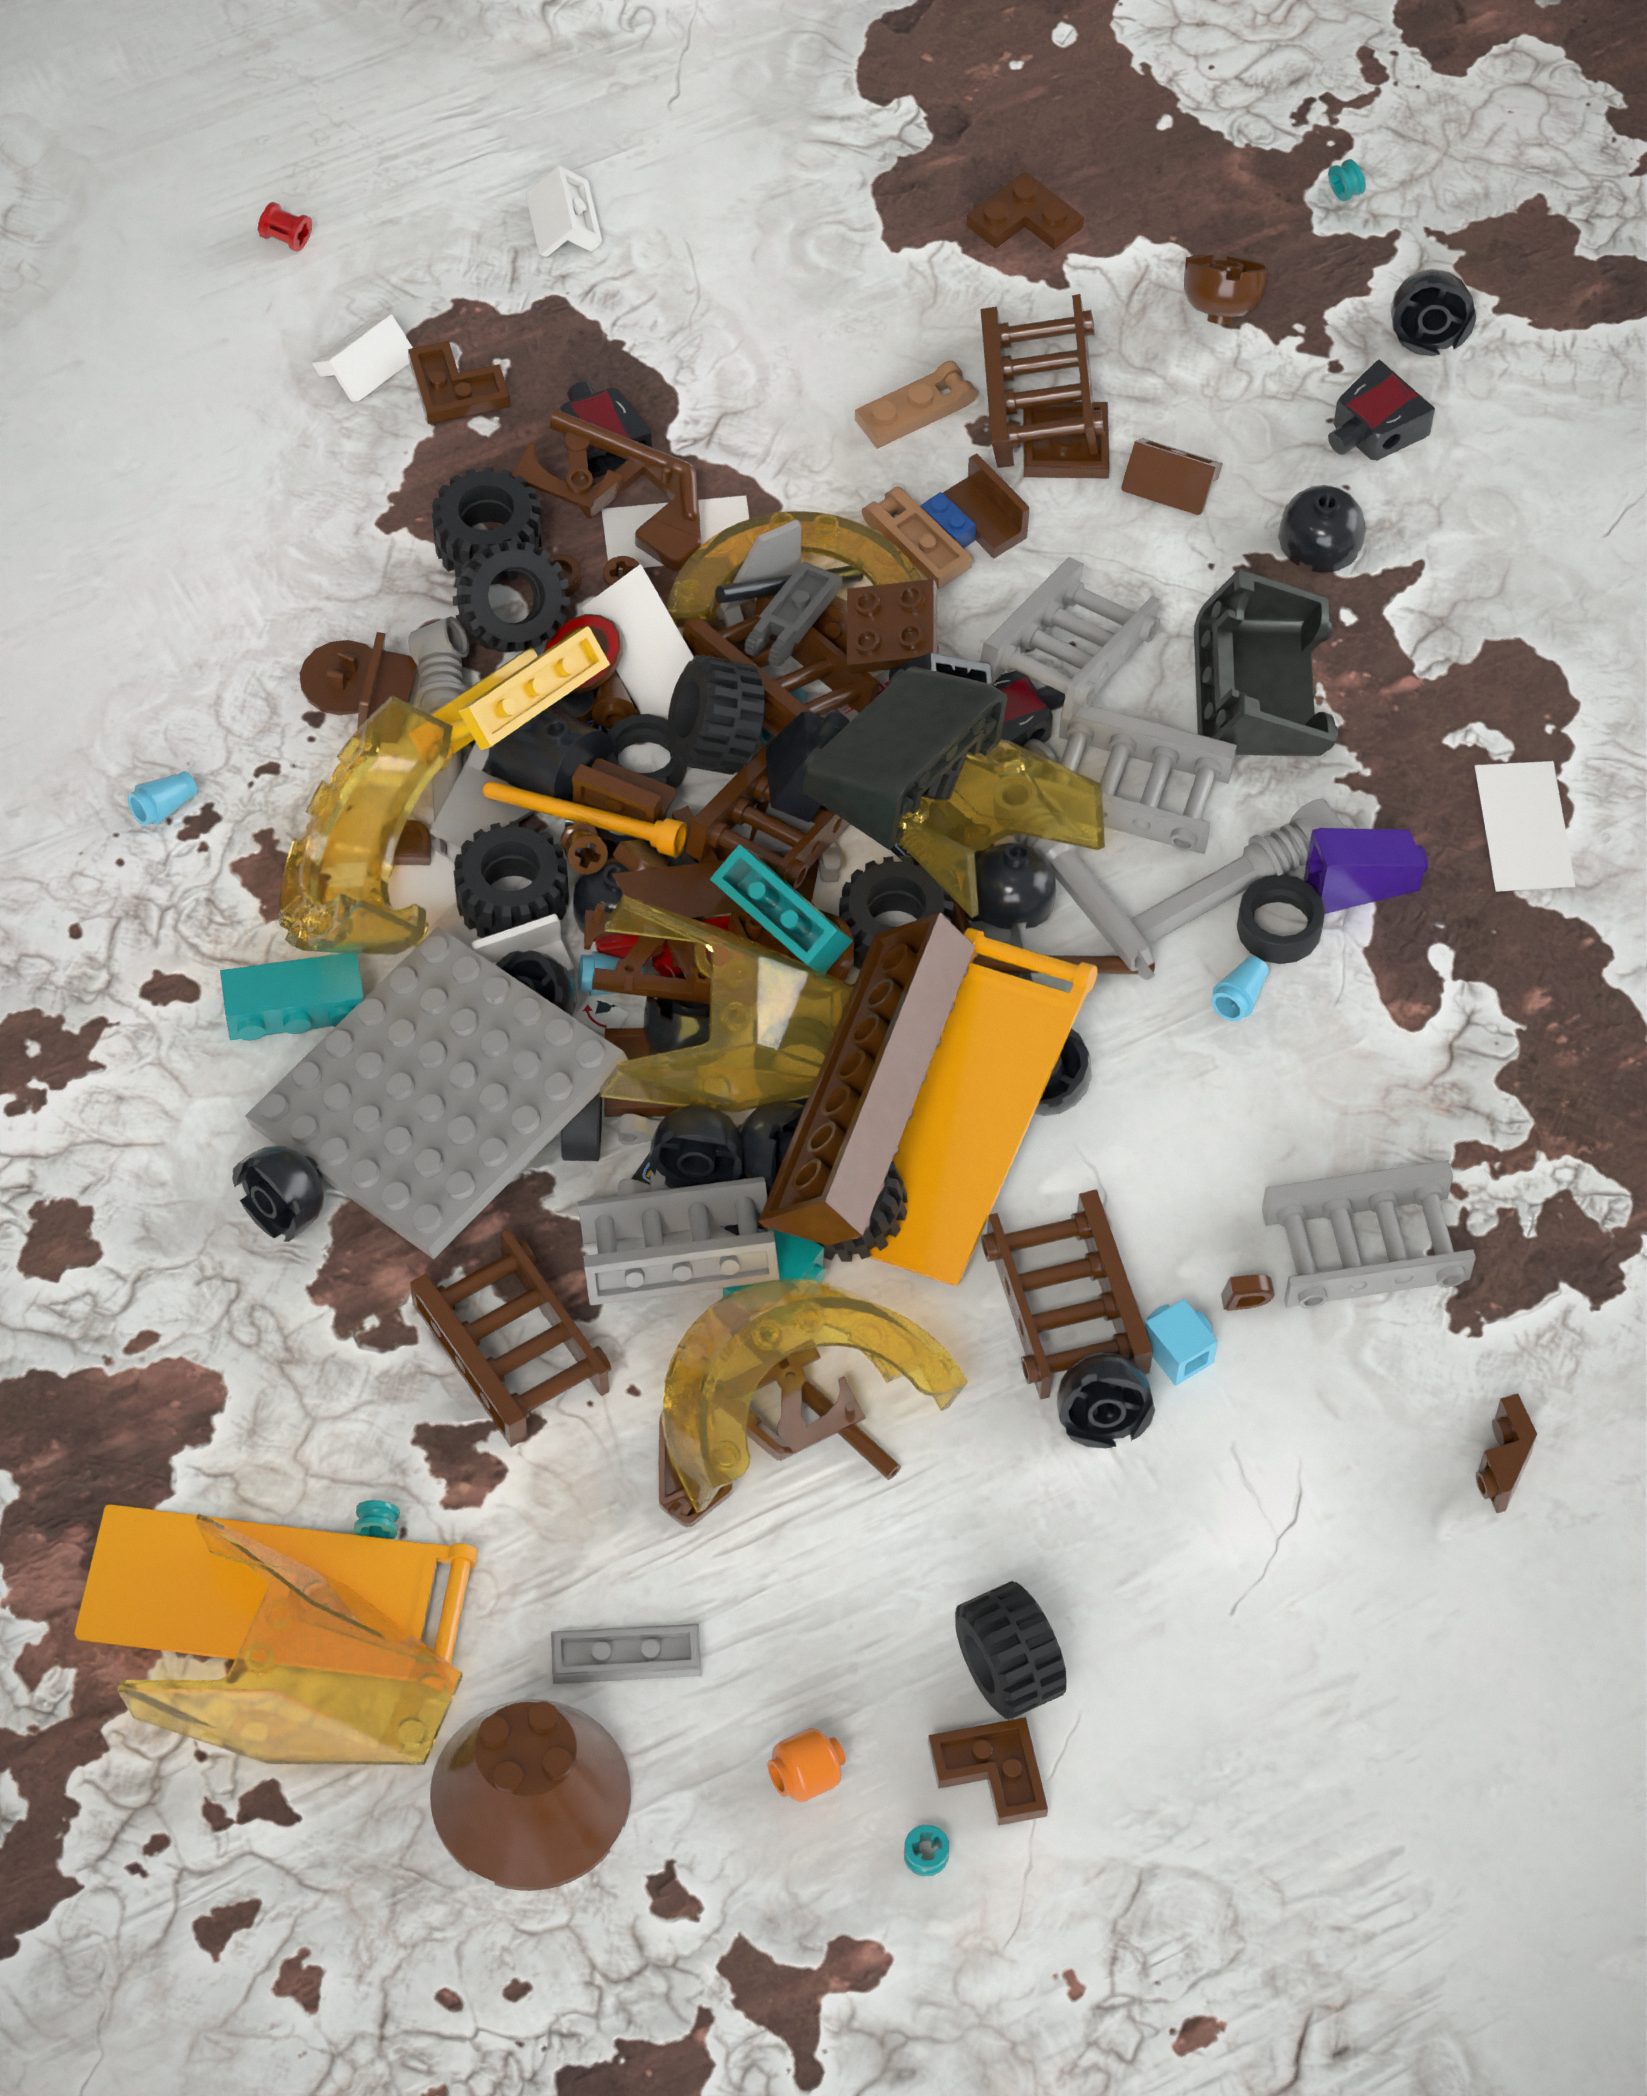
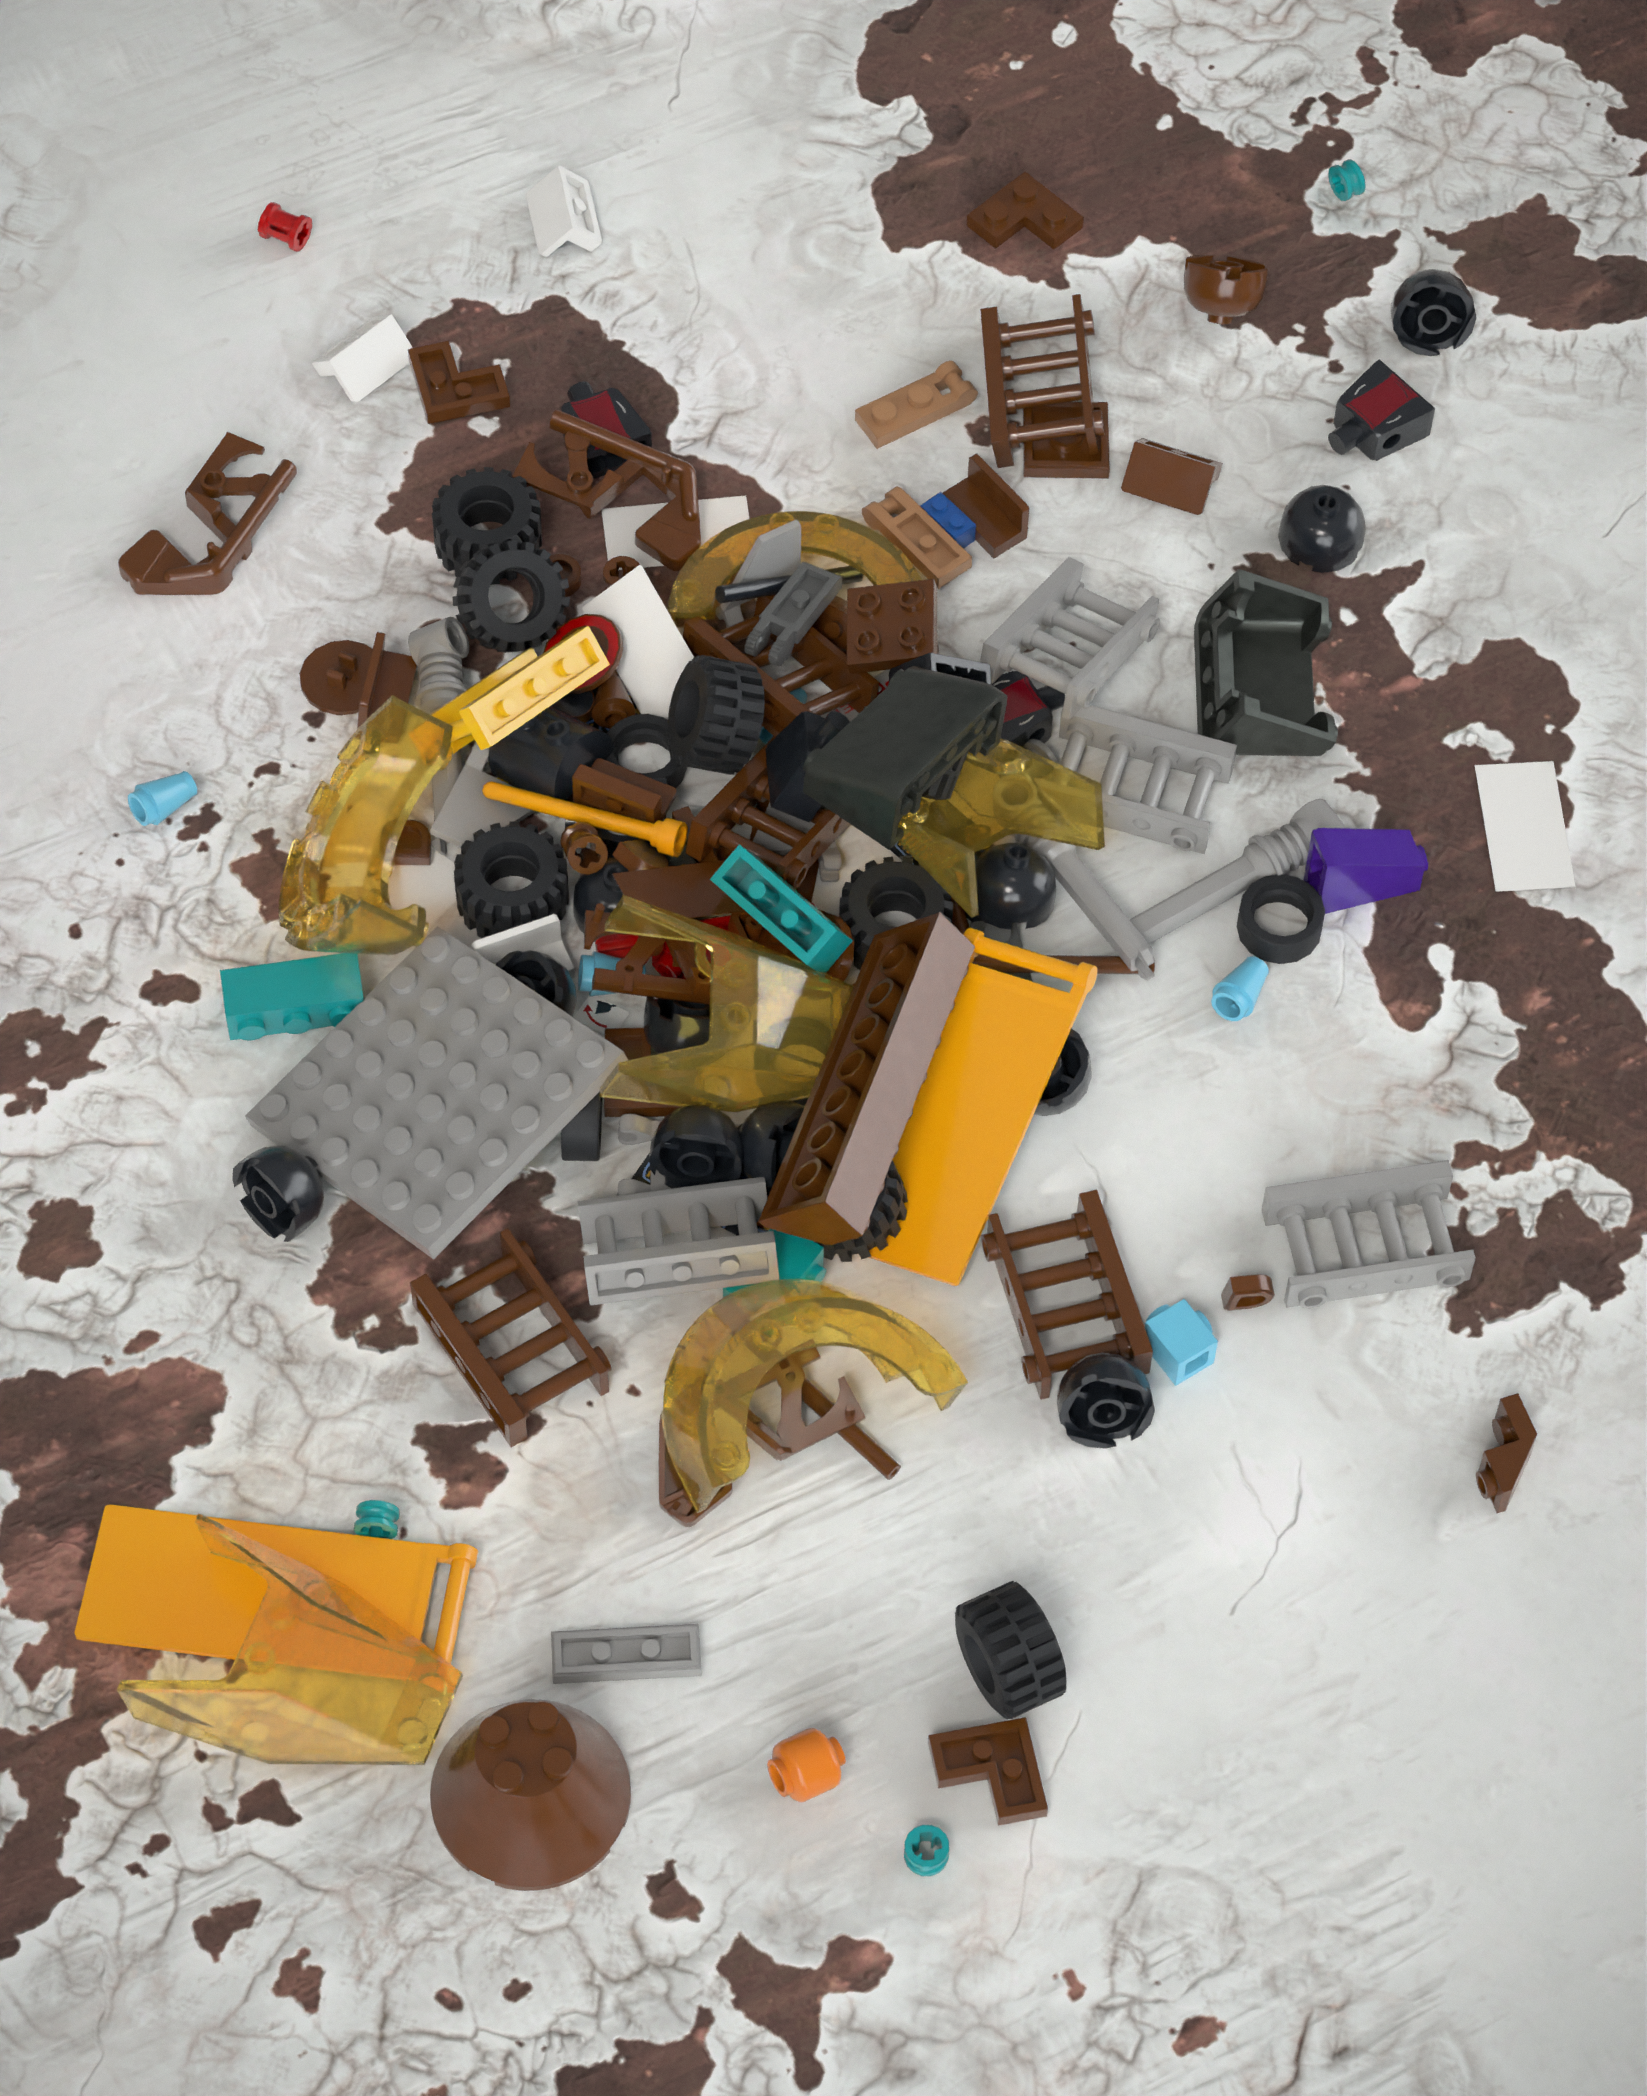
none -> reddish brown piece [118,432,297,595]

